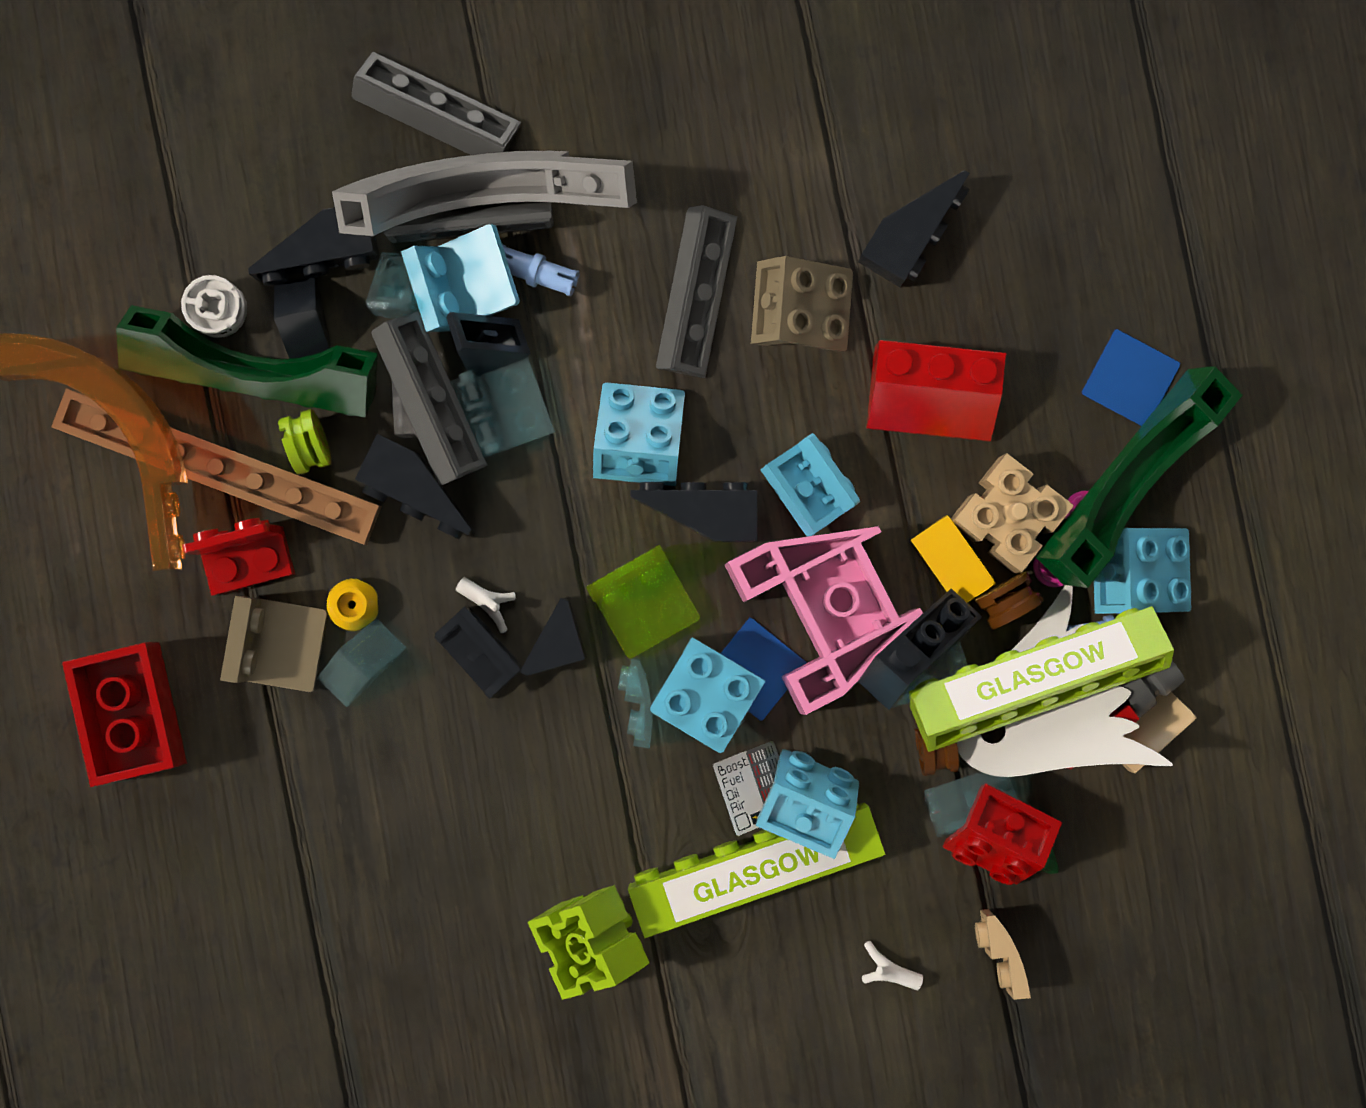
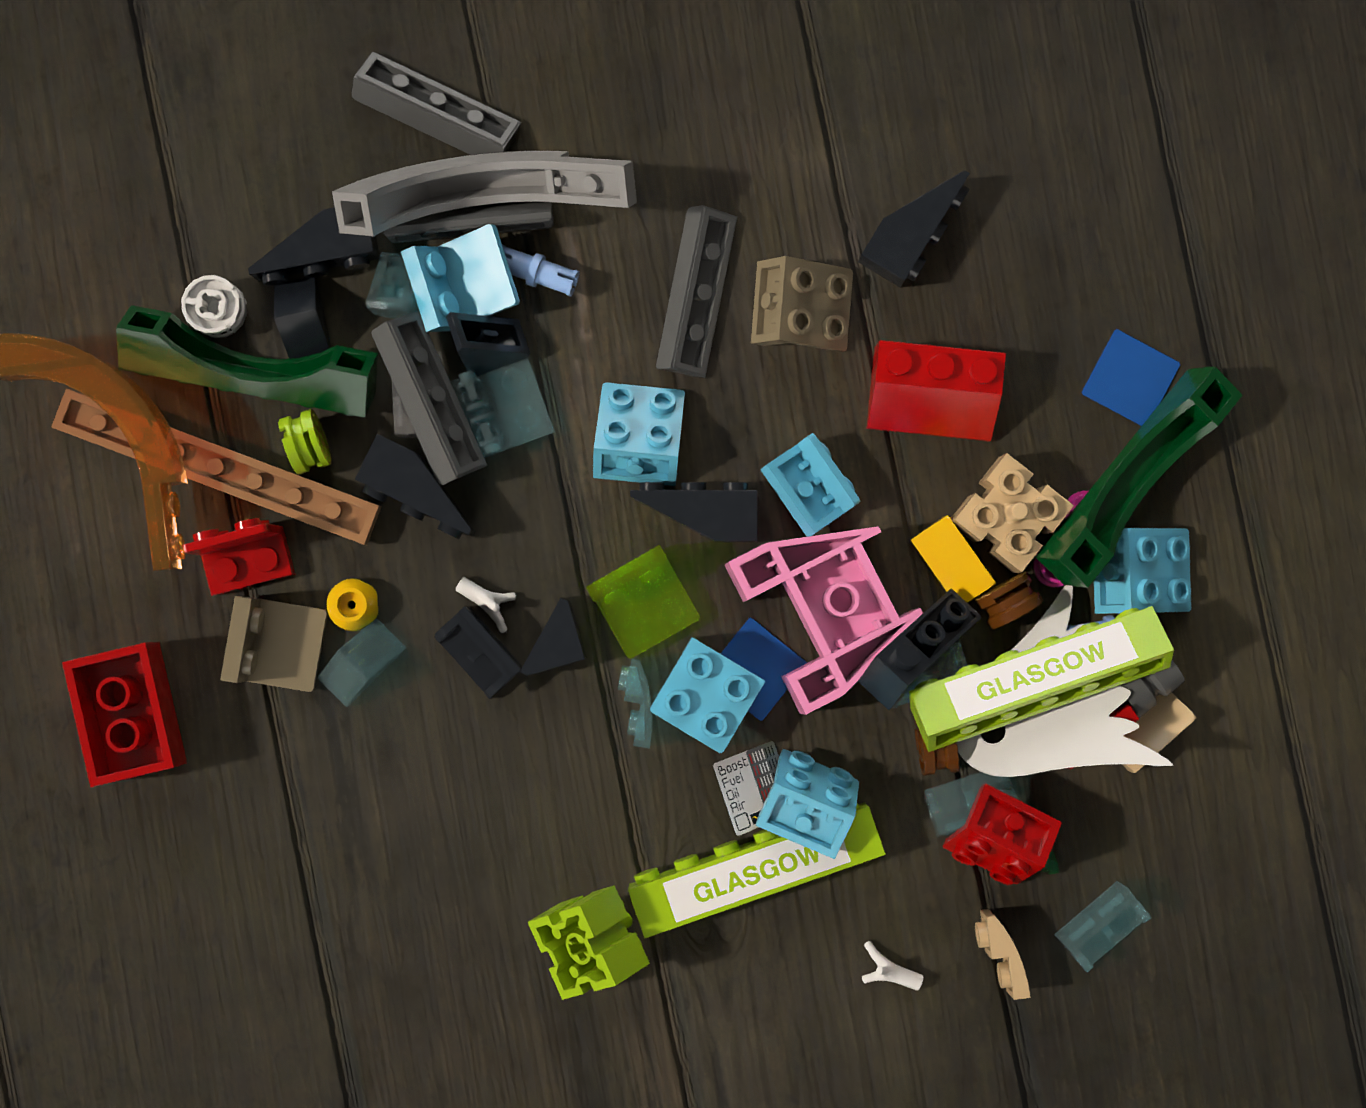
none -> clear light blue hinge [1054,881,1152,972]

